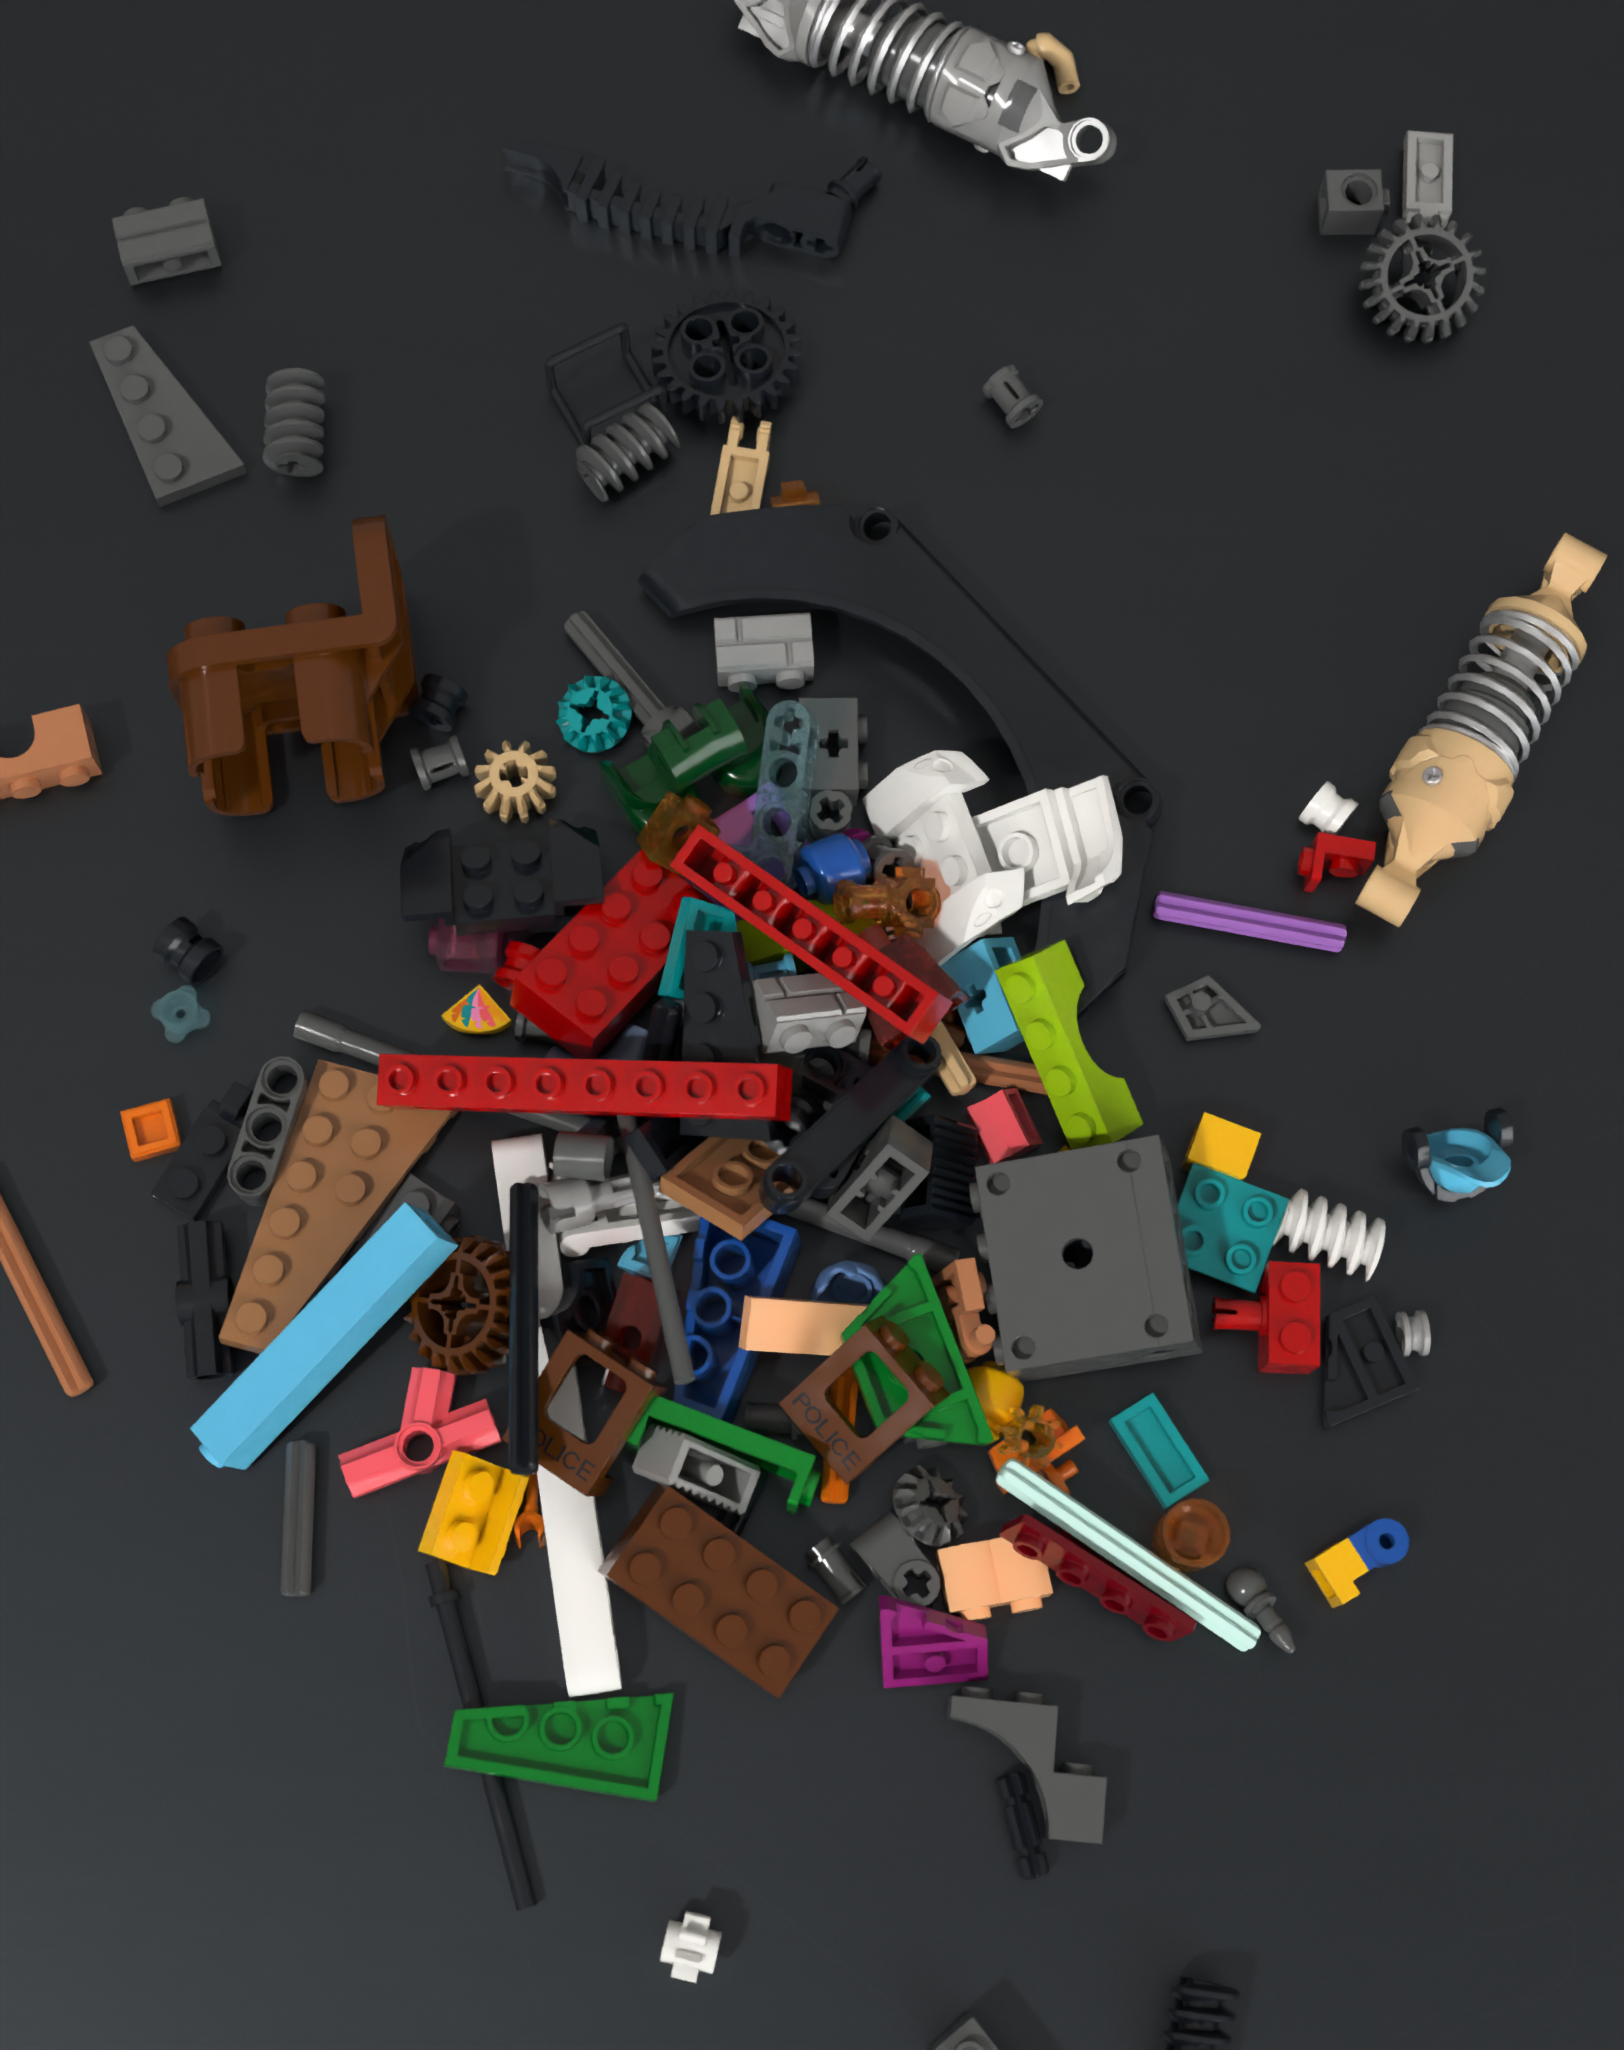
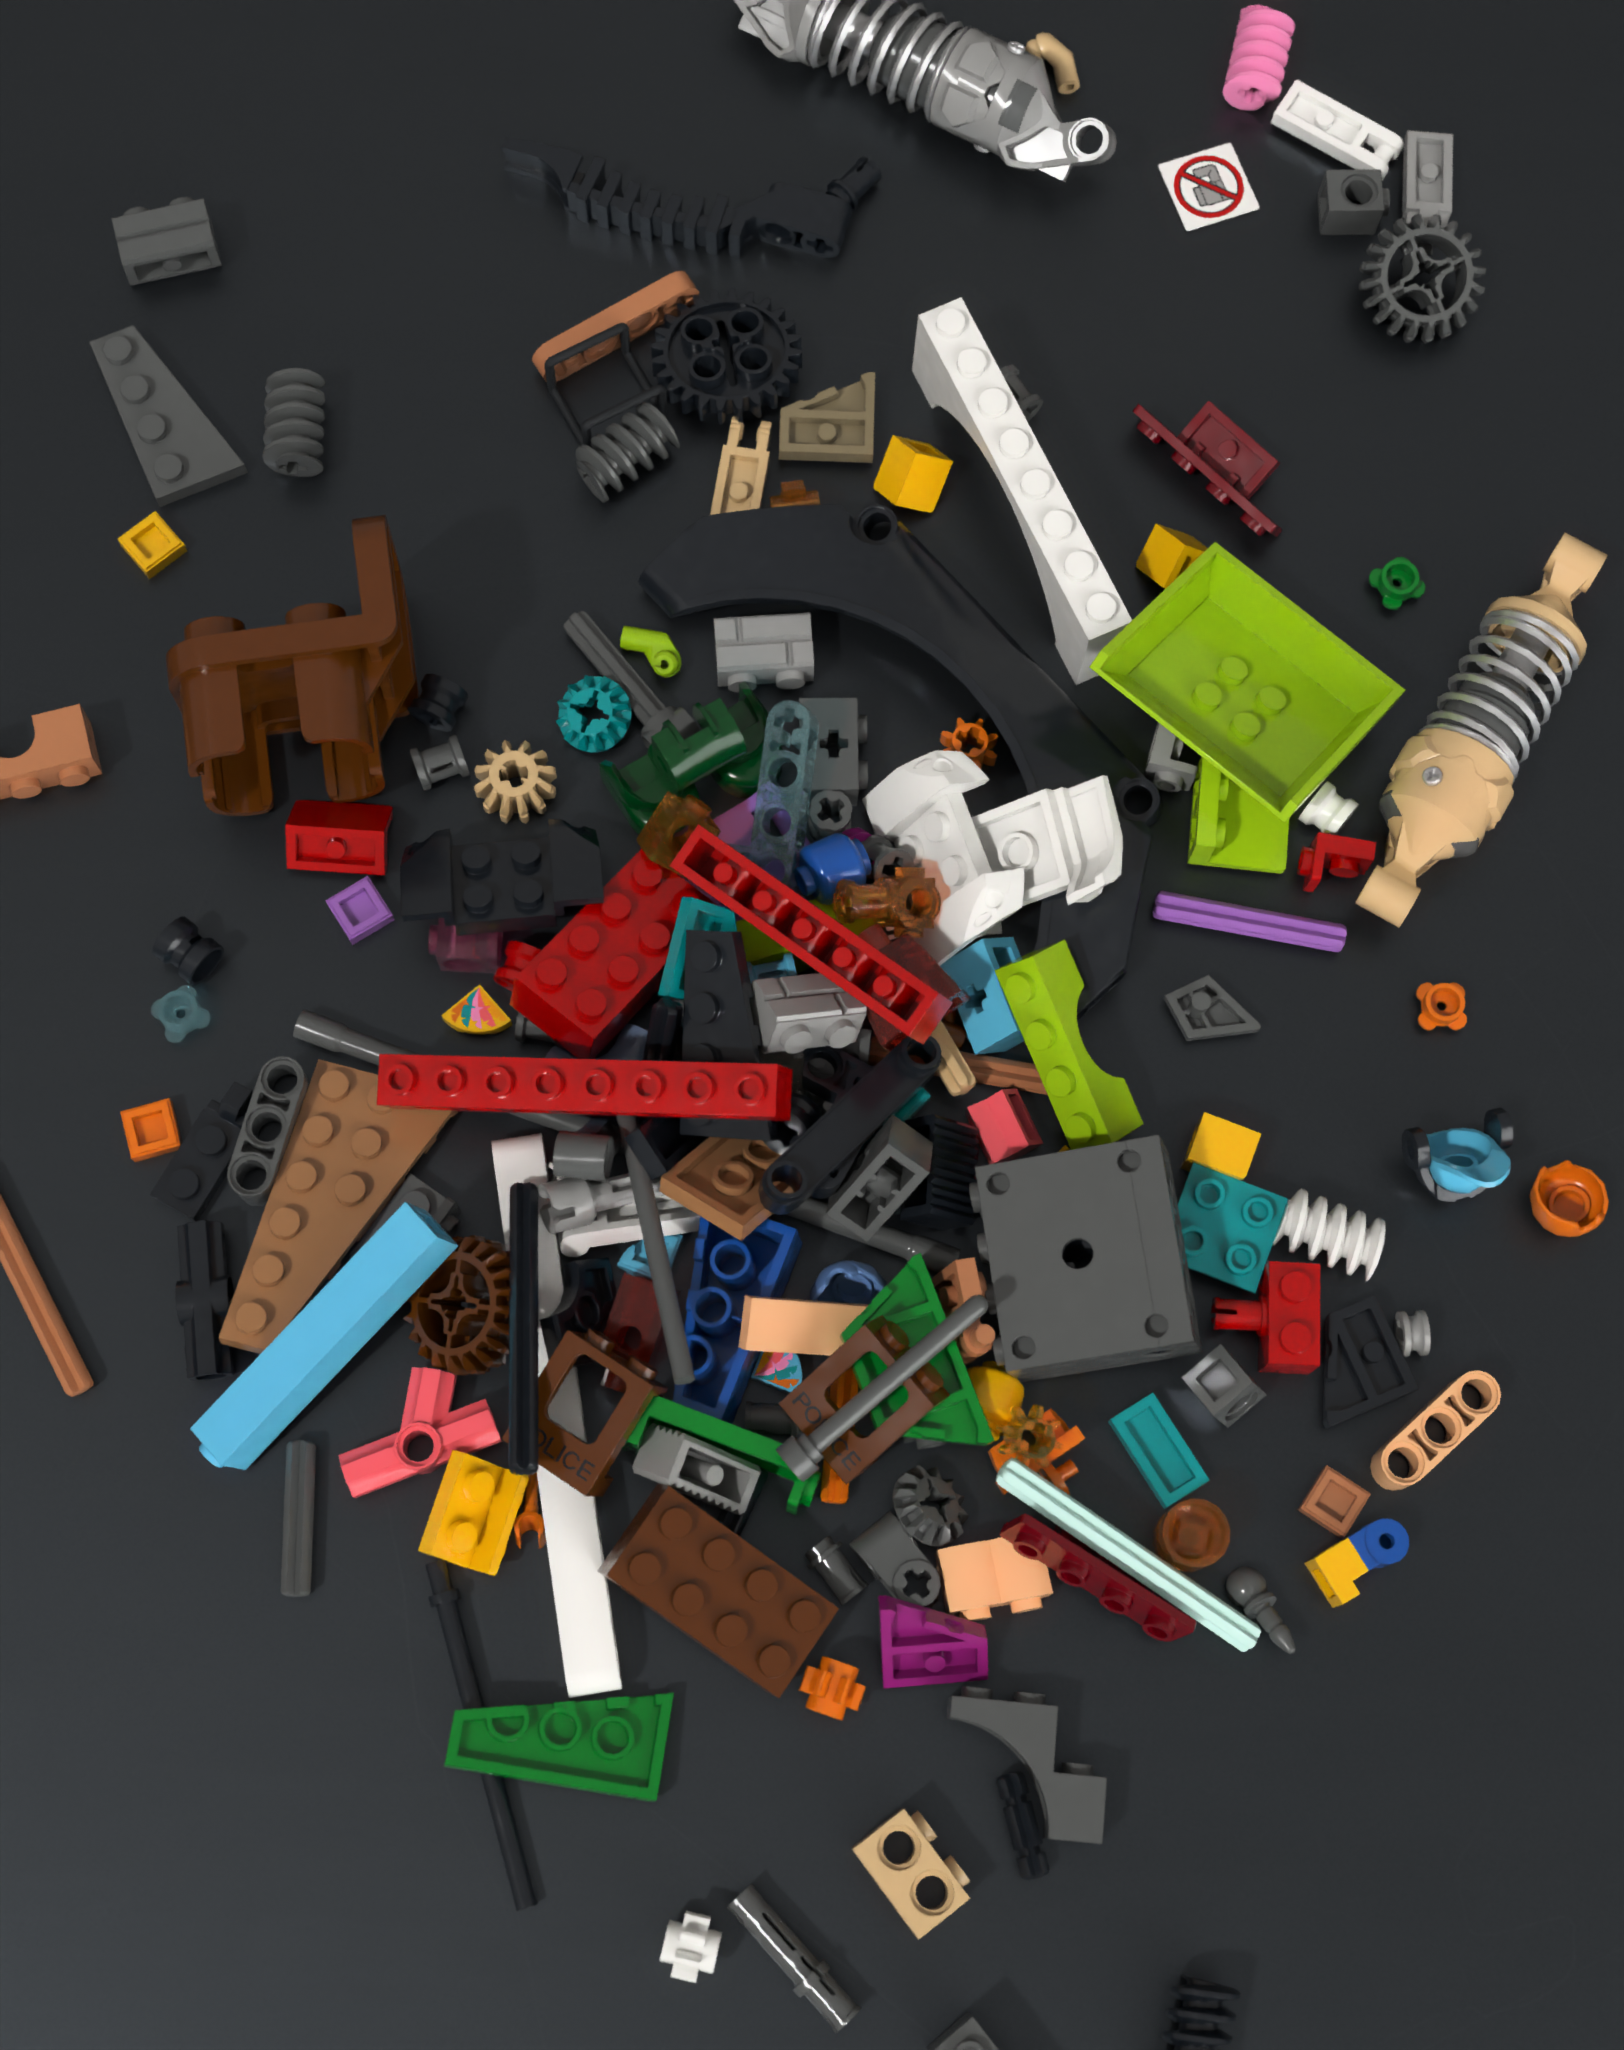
none -> yellow tile [118,511,187,579]
none -> red panel [285,800,393,876]
none -> medium lavender tile [325,876,395,945]
none -> nougat beam [532,271,699,382]
none -> lime arm [620,625,682,677]
none -> dark grey pin [726,1883,861,2033]
none -> tile [751,1351,802,1394]
none -> dark grey piece [776,1295,988,1482]
none -> dark tan wing [779,372,875,463]
none -> orange gear [799,1656,866,1721]
none -> tan brick [851,1808,970,1940]
none -> yellow panel [873,435,953,513]
none -> white arch [912,297,1132,685]
none -> orange gear [940,717,998,769]
none -> lime piece [1089,542,1405,822]
none -> dark red bracket [1132,400,1283,537]
none -> yellow panel [1136,523,1208,589]
none -> light grey bracket [1143,722,1198,792]
none -> sticker [1158,143,1260,231]
none -> dark grey brick [1181,1344,1266,1428]
none -> lime bracket [1187,756,1289,874]
none -> bright pink piece [1222,5,1295,111]
none -> white plate [1271,79,1404,180]
none -> nougat tile [1297,1465,1371,1539]
none -> green plate [1369,557,1425,610]
none -> light nougat beam [1370,1370,1501,1491]
none -> orange plate [1416,982,1467,1031]
none -> orange hair [1529,1160,1609,1237]

